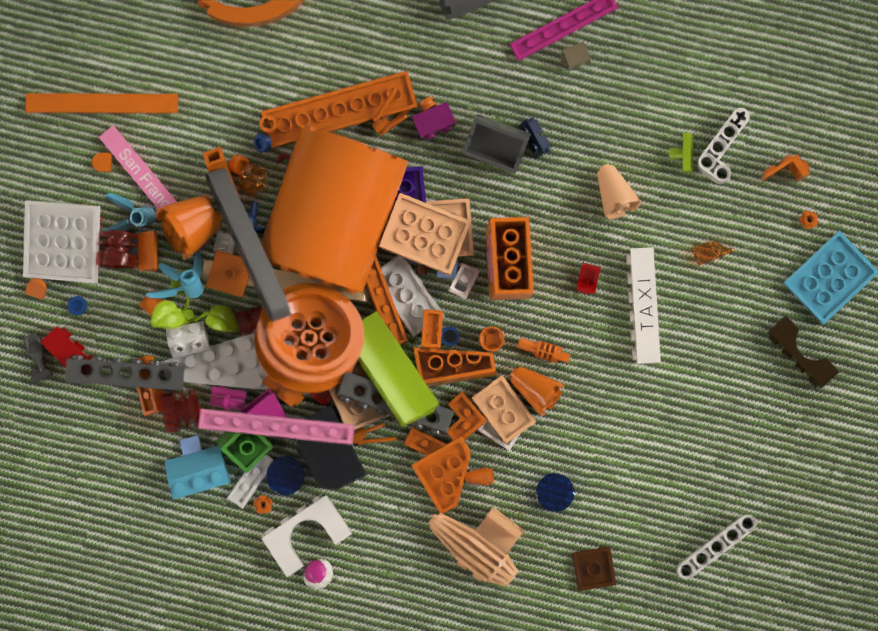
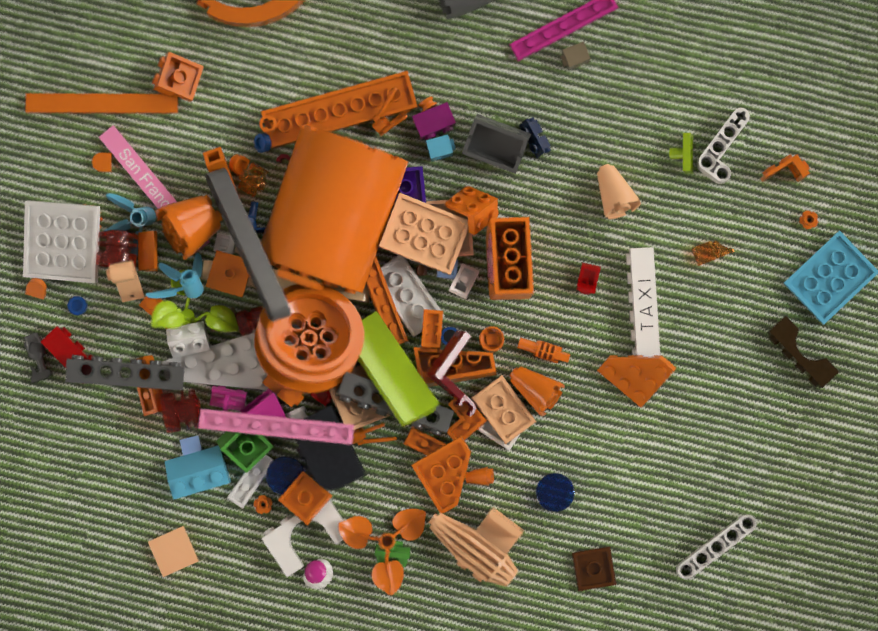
none -> light nougat door [106,260,145,302]
none -> light nougat tile [148,526,199,577]
none -> orange plate [152,52,204,102]
none -> orange tile [277,269,325,291]
none -> orange plate [278,471,332,525]
none -> white wheel [287,406,308,420]
none -> orange plant [338,509,426,595]
none -> bright green hips [375,537,411,568]
none -> medium azure brick [426,135,456,162]
none -> dark red hinge [426,331,476,416]
none -> orange bracket [445,186,498,235]
none -> orange plate [597,355,676,408]

